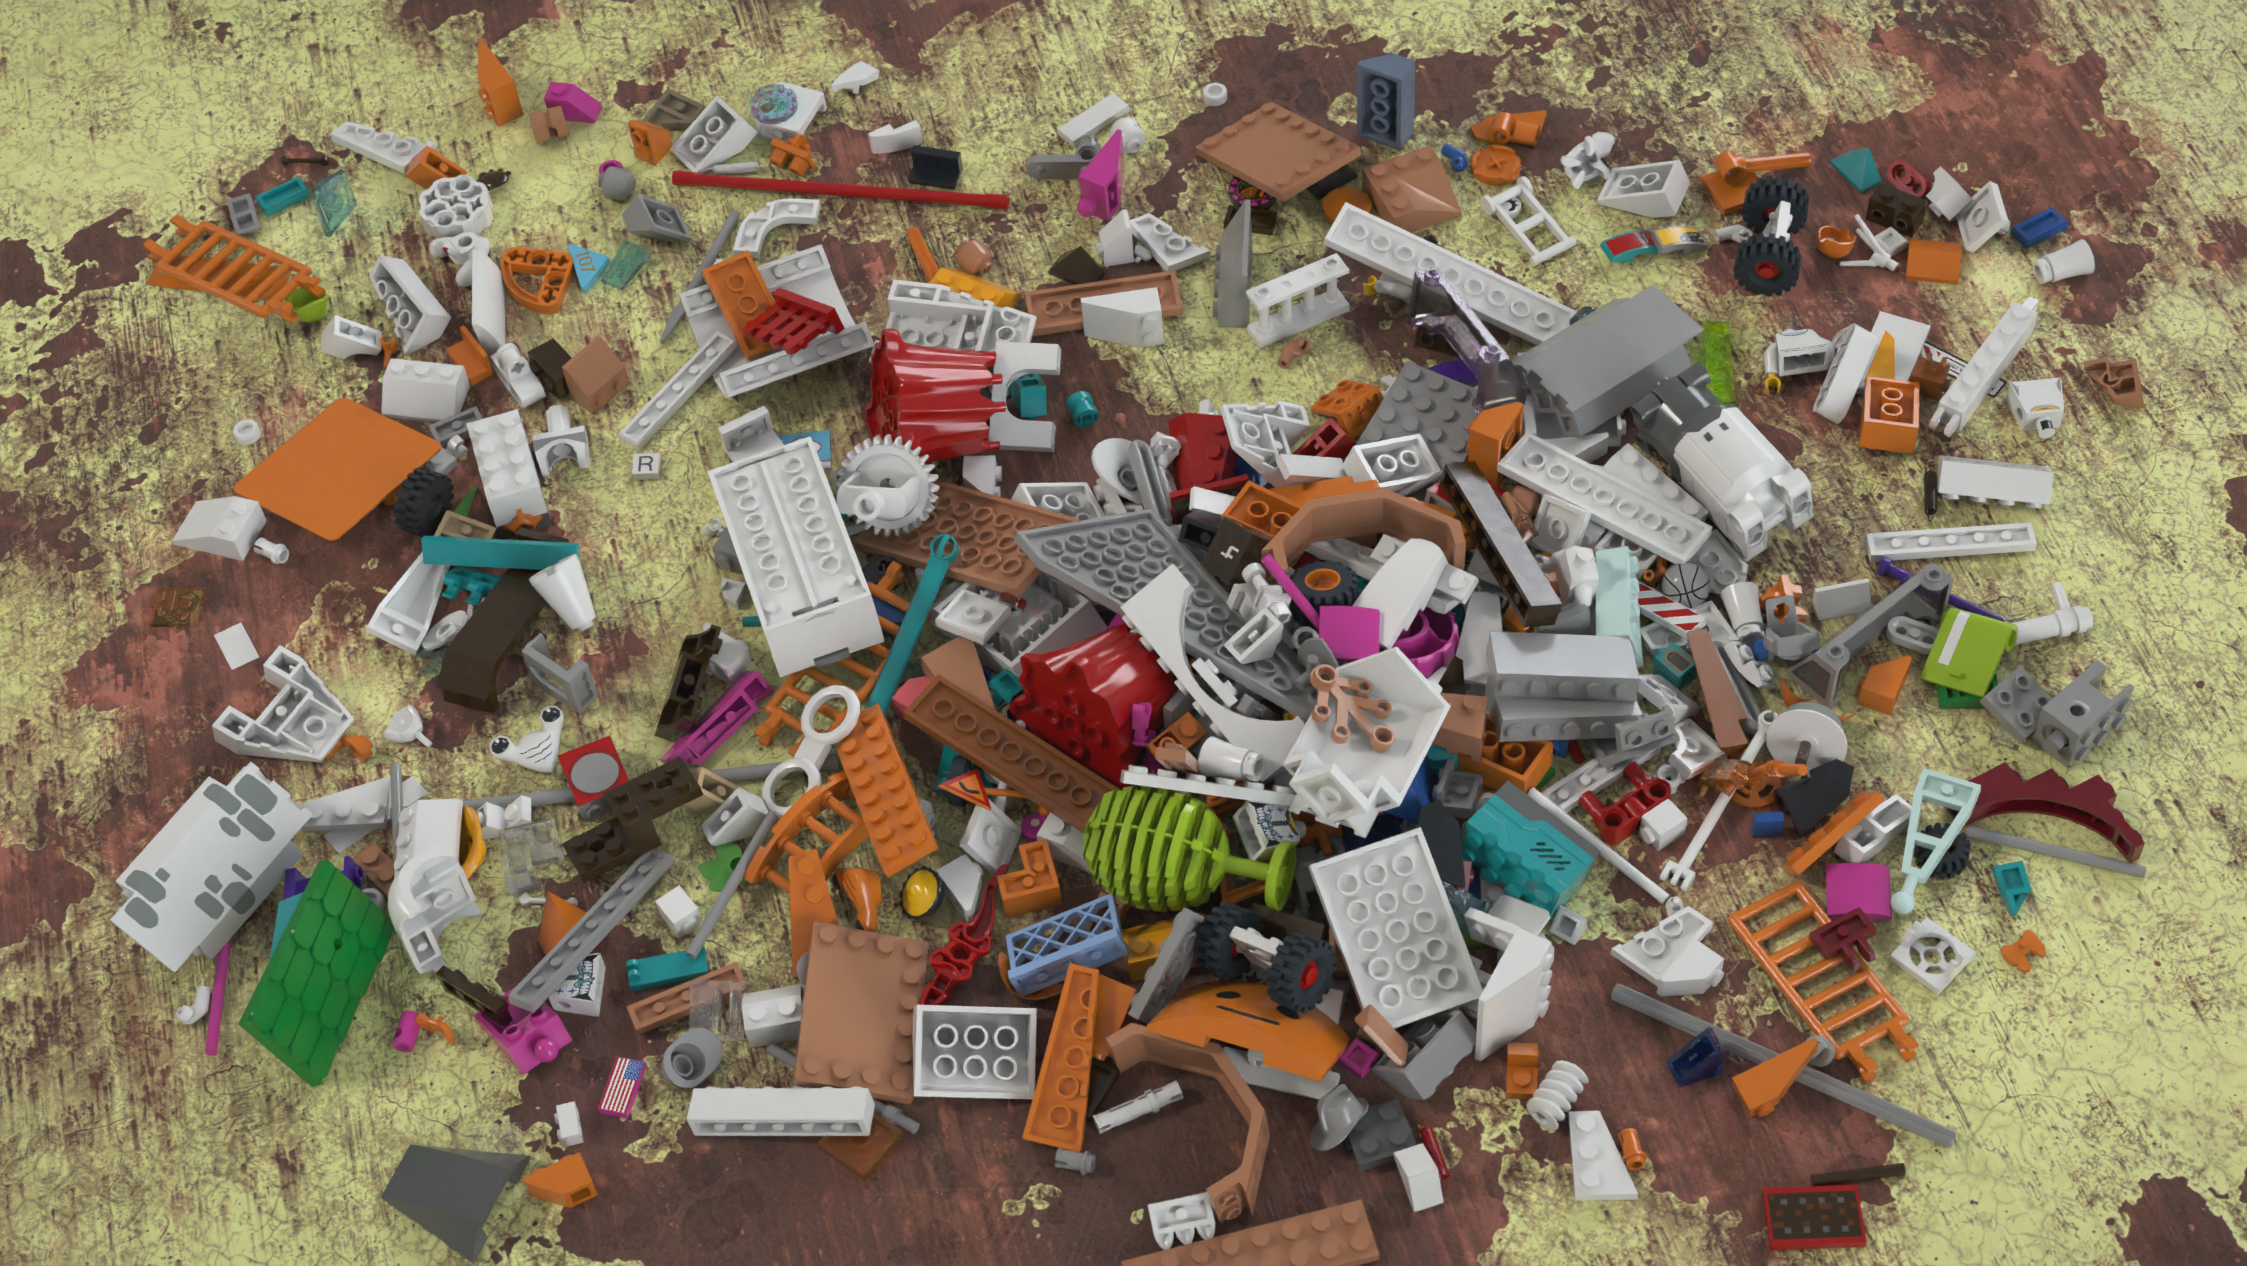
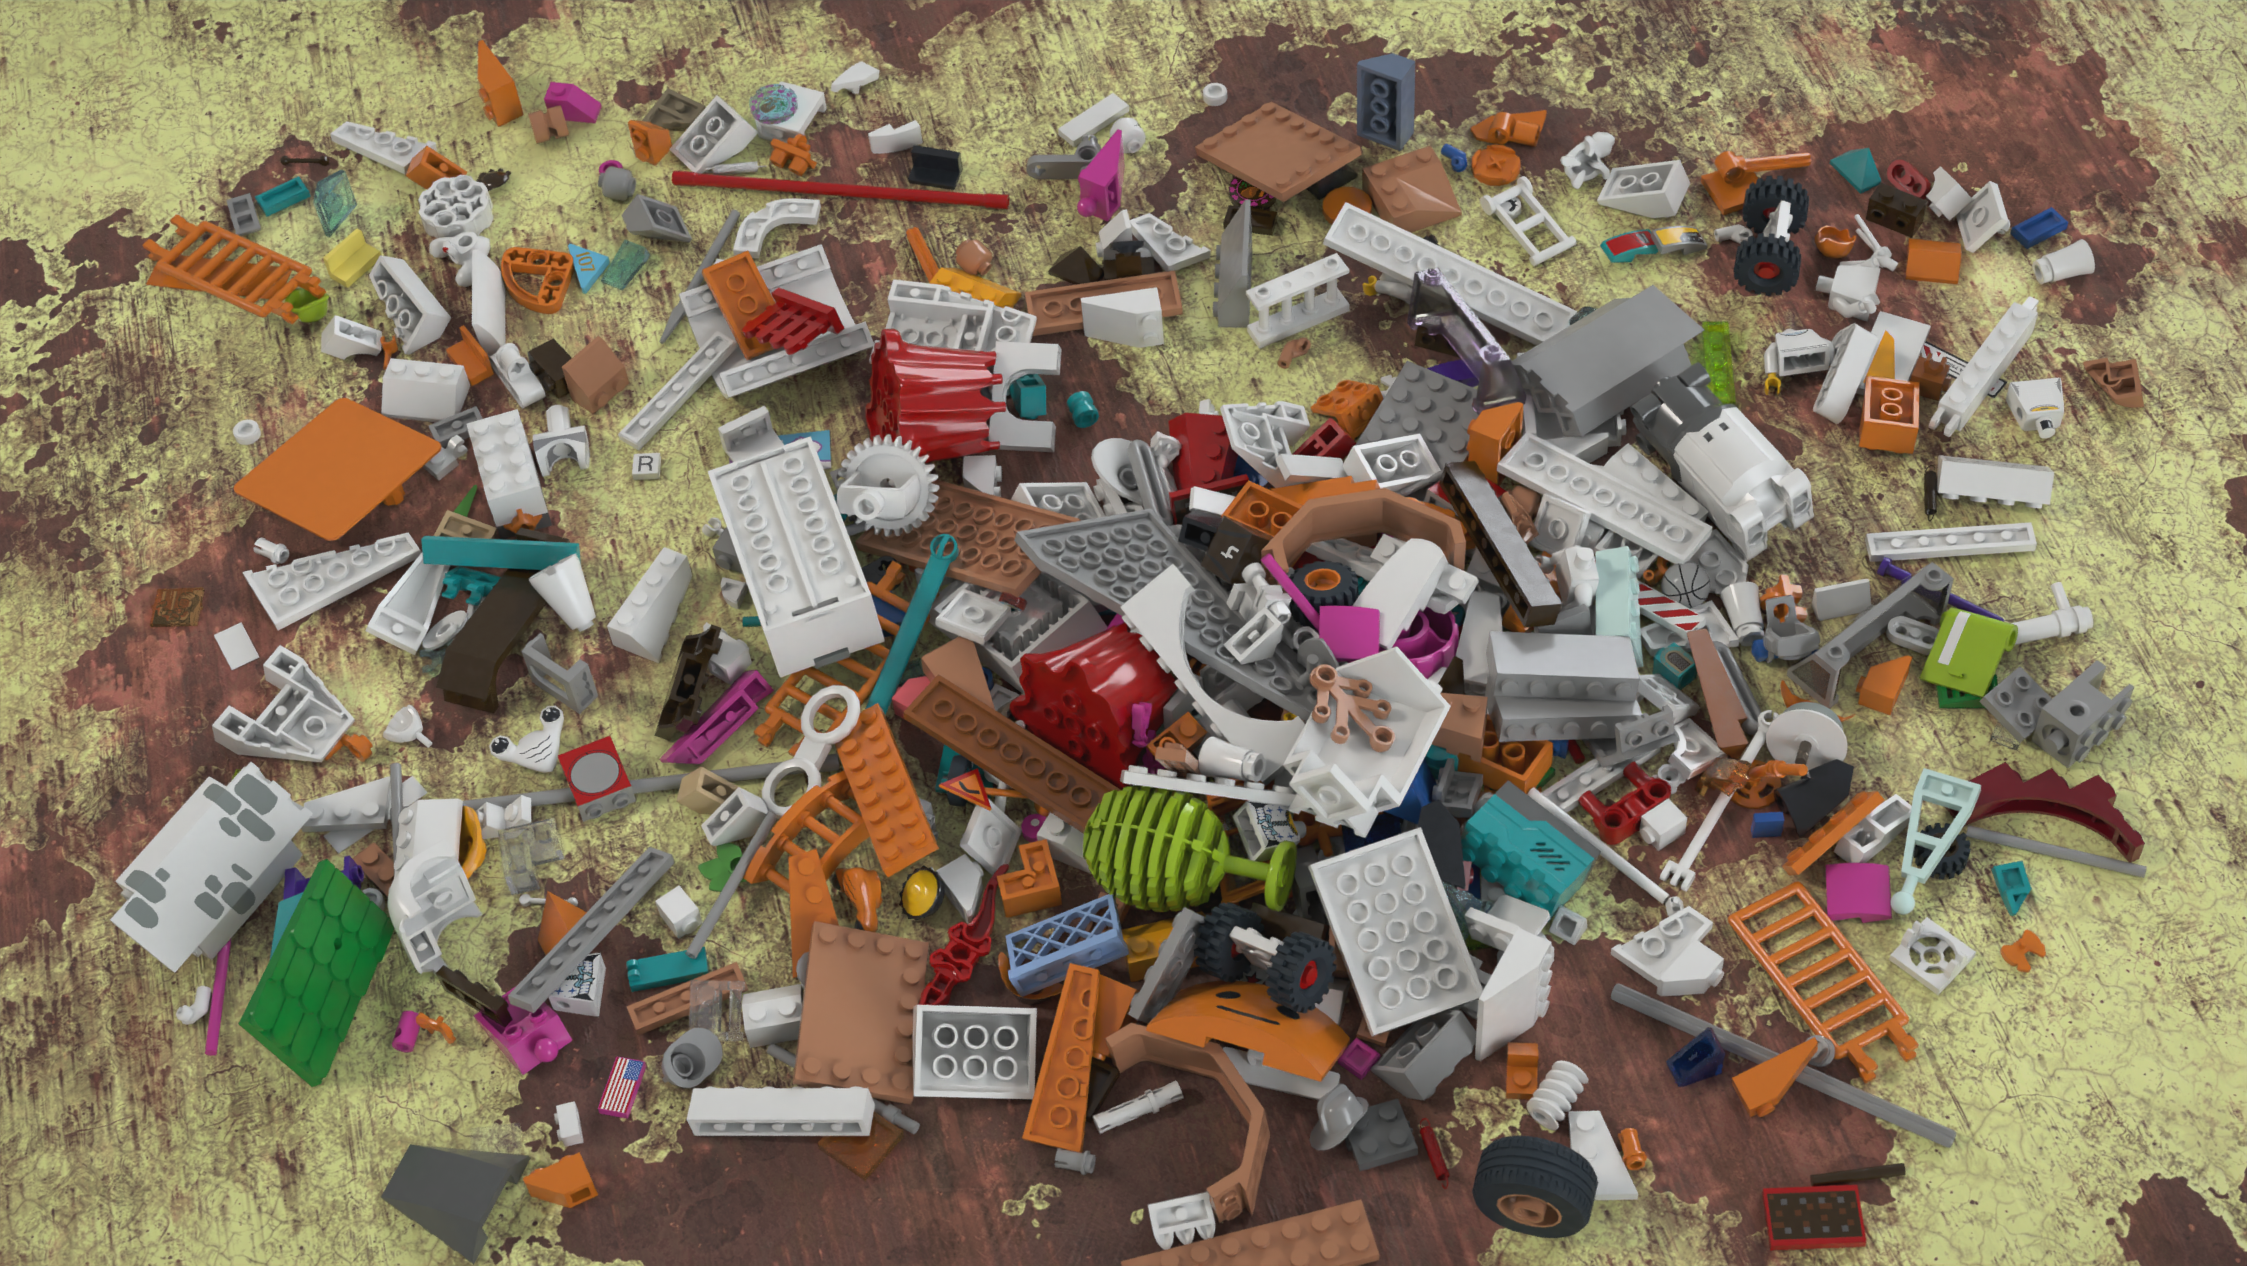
white slope [172,496,267,561] -> none
black tyre [393,467,454,537] -> none
dark brown bracket [562,756,703,883] -> none
teal tile [988,668,1024,707] -> none
white wing [1191,657,1239,711] -> none
light grey hinge [1236,694,1281,721] -> none
nougat slope [1354,1005,1408,1068] -> none
white slope [1393,1143,1444,1213] -> none
white slope [1723,641,1776,690] -> none
dark red hinge [1809,907,1877,971] -> none
white tile [1874,227,1908,257] -> none
none -> white wing [242,533,421,631]
none -> light yellow panel [323,228,381,288]
none -> white wedge [607,547,692,663]
none -> dark brown piece [1103,240,1155,280]
none -> black wheel [1472,1136,1598,1238]
none -> white torso [1816,247,1892,321]

